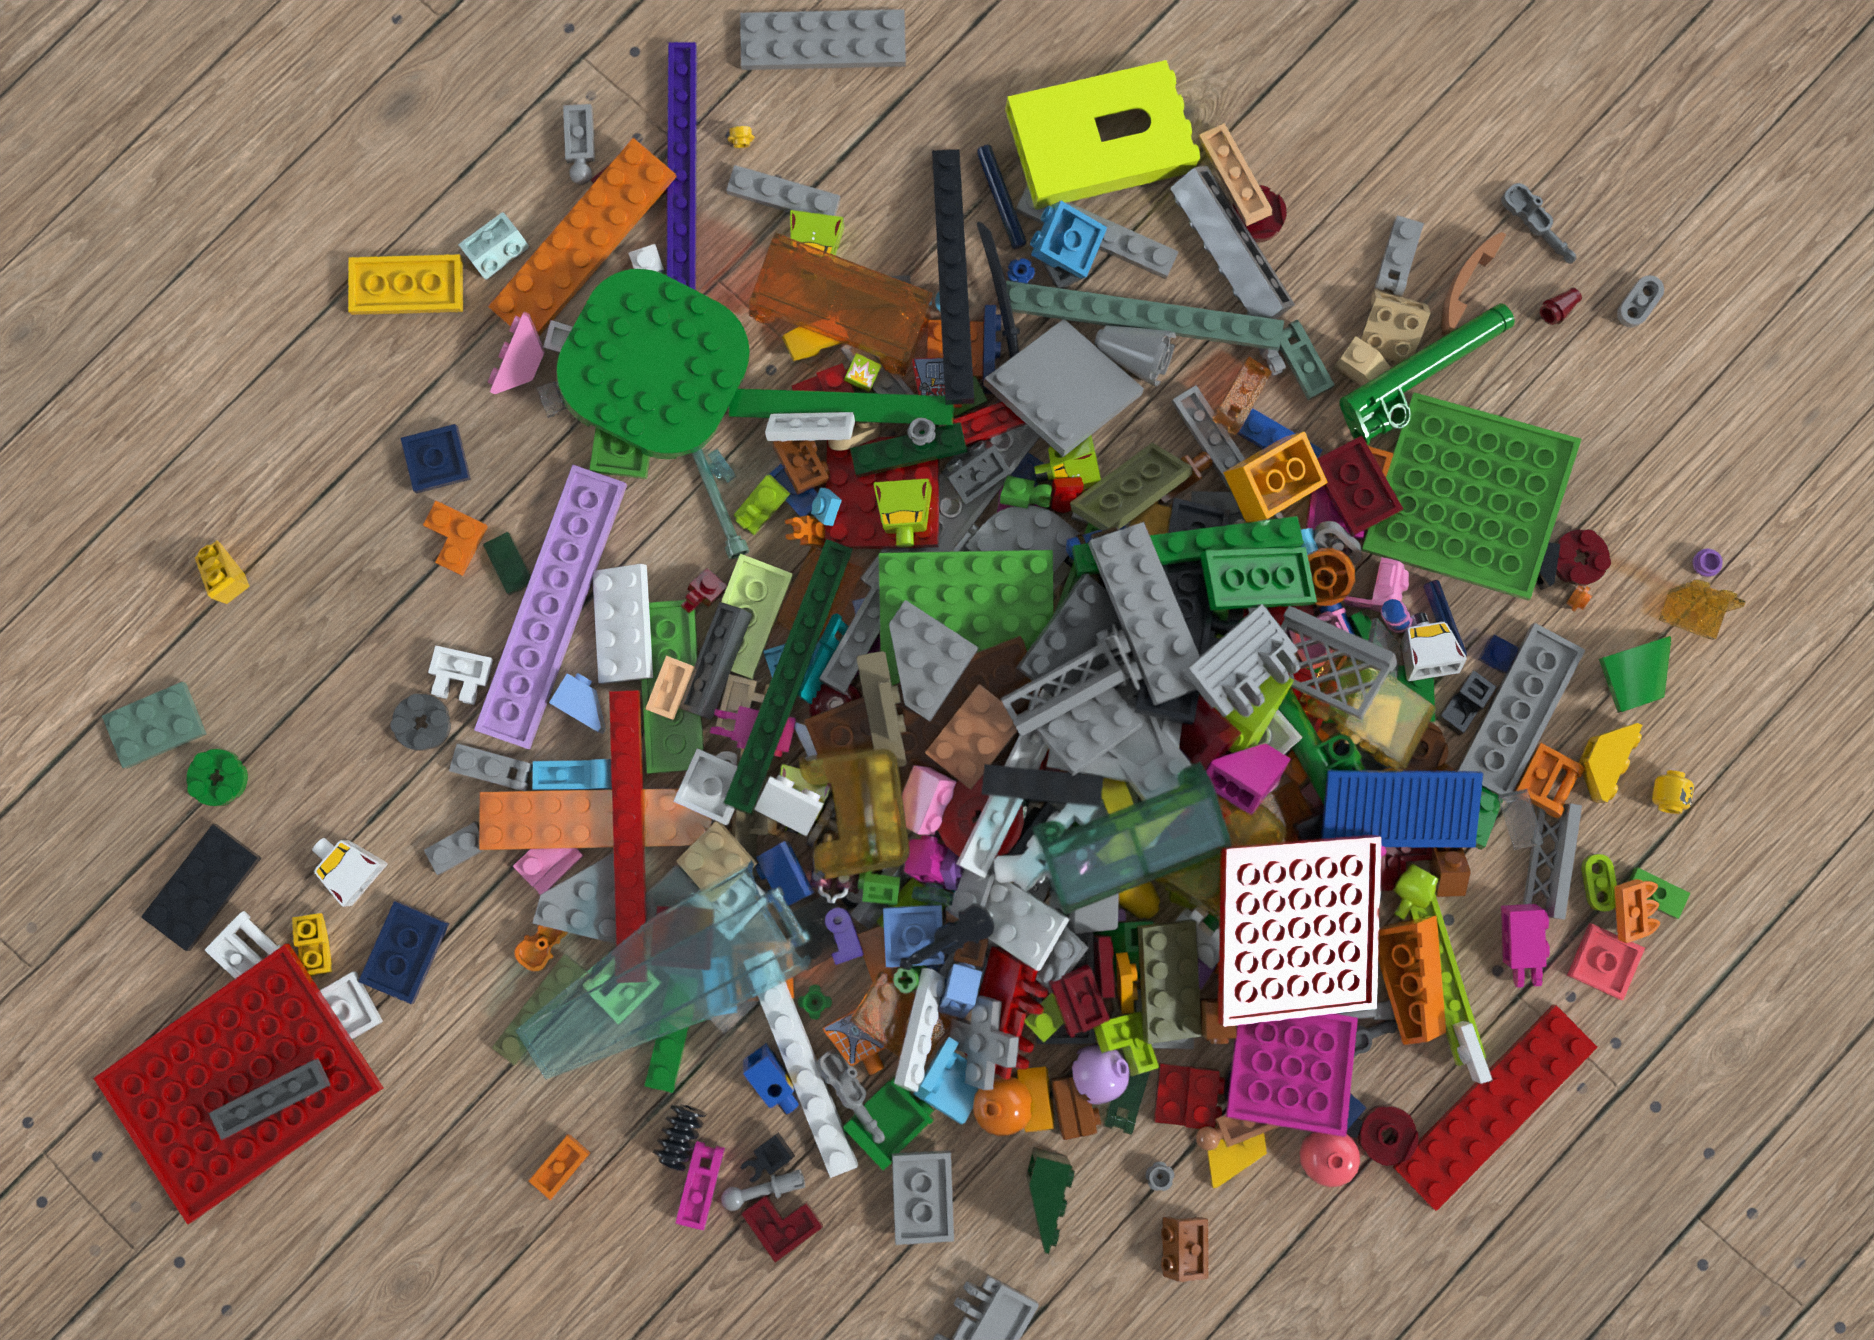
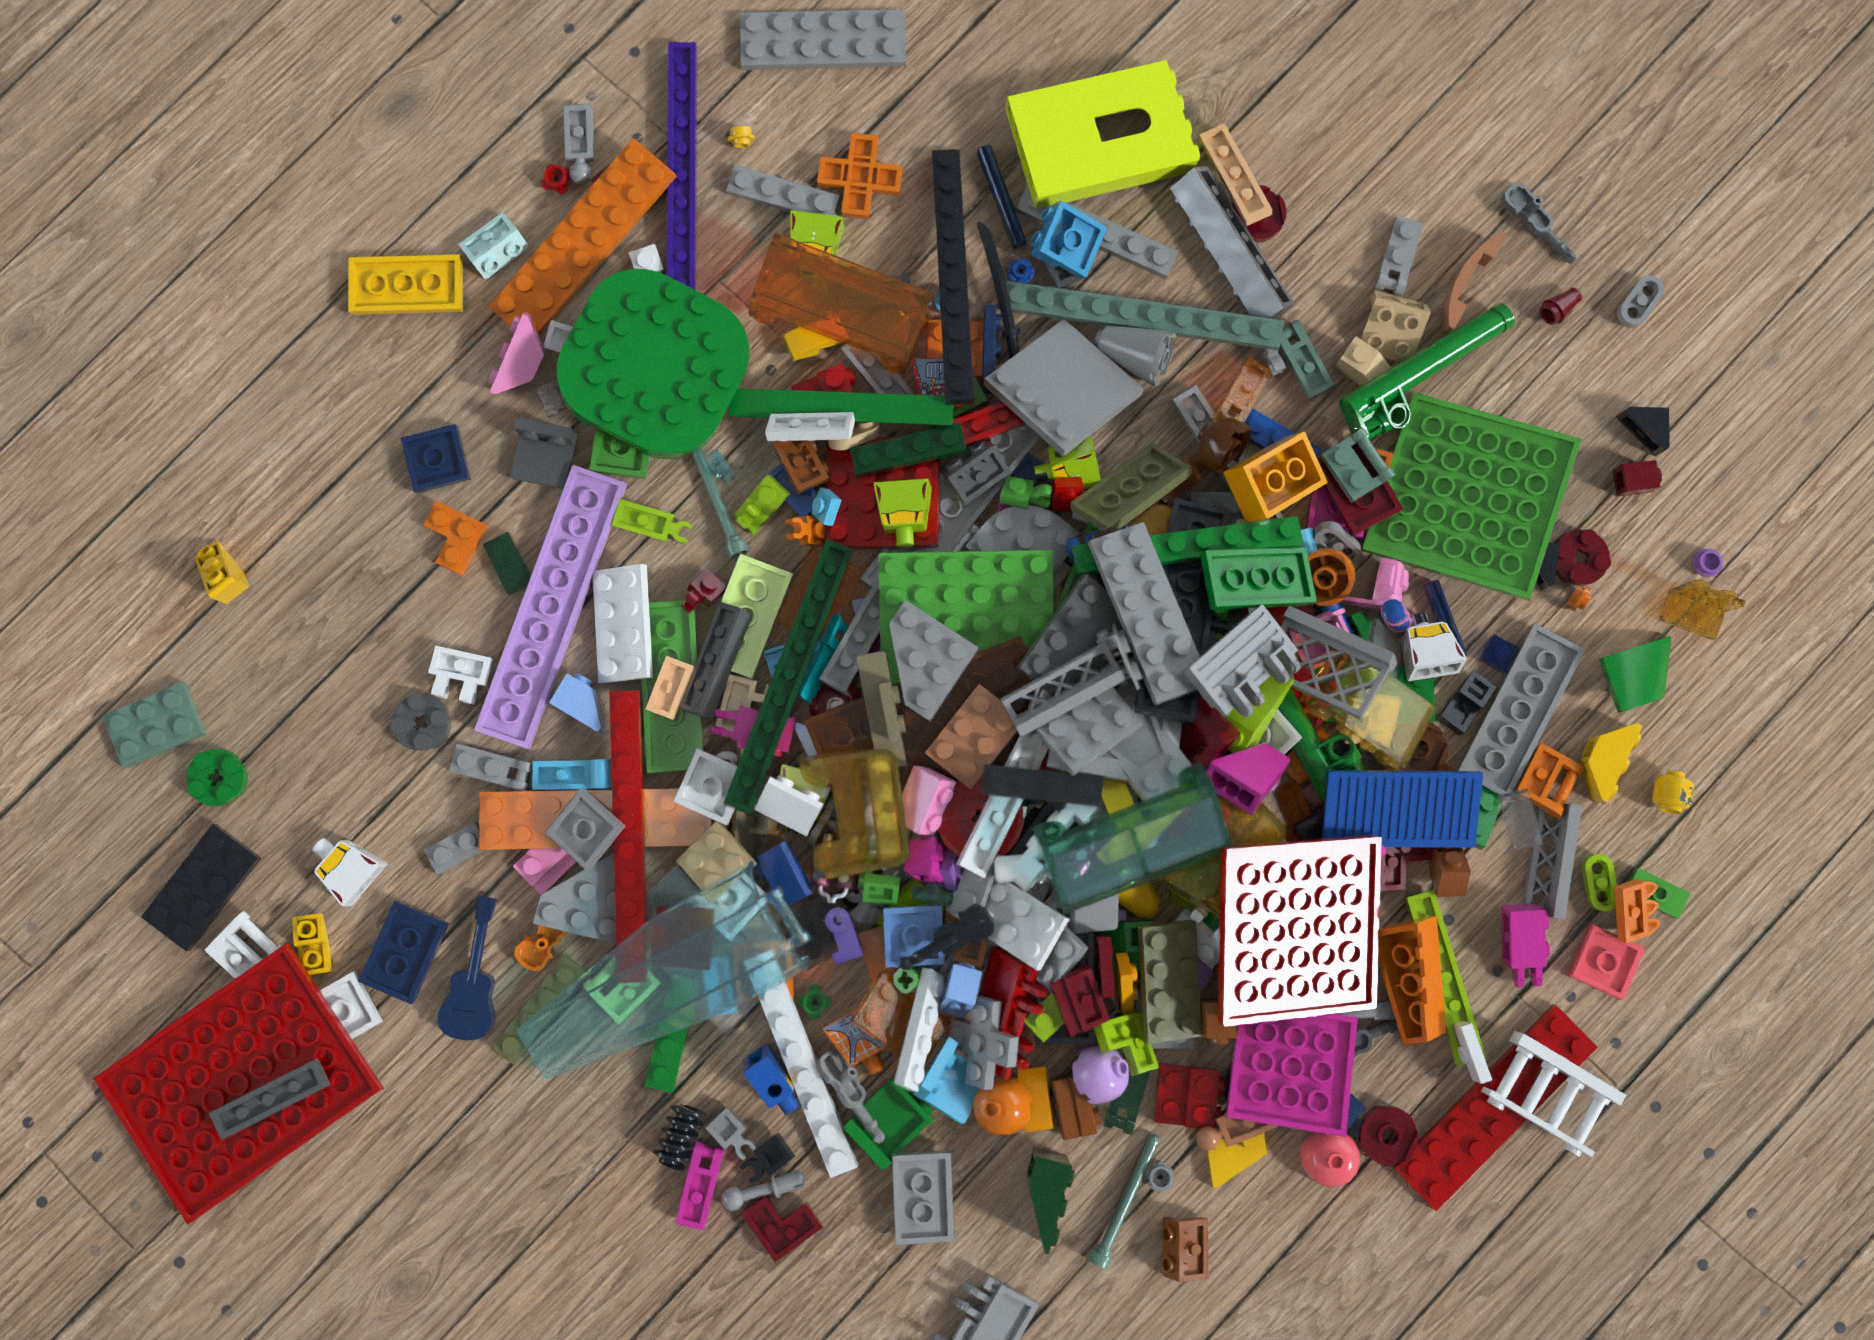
orange plate [529,1134,591,1200] -> none
tile [844,353,882,392] -> none
light grey plate [908,418,936,446] -> none
lime piece [1393,864,1439,920] -> none
none -> dark blue piece [438,896,497,1040]
none -> dark grey bracket [510,417,577,489]
none -> red plate [541,164,571,195]
none -> light grey plate [545,788,625,871]
none -> lime plate [612,499,692,544]
none -> light grey plate [705,1106,756,1160]
none -> orange plate [817,133,903,219]
none -> sand green piece [1087,1134,1160,1270]
none -> reddish brown cylinder [1198,417,1252,476]
none -> sand green plate [1320,428,1396,503]
none -> white fence [1481,1031,1626,1157]
none -> dark red brick [1613,460,1662,497]
none -> black slope [1616,407,1670,456]

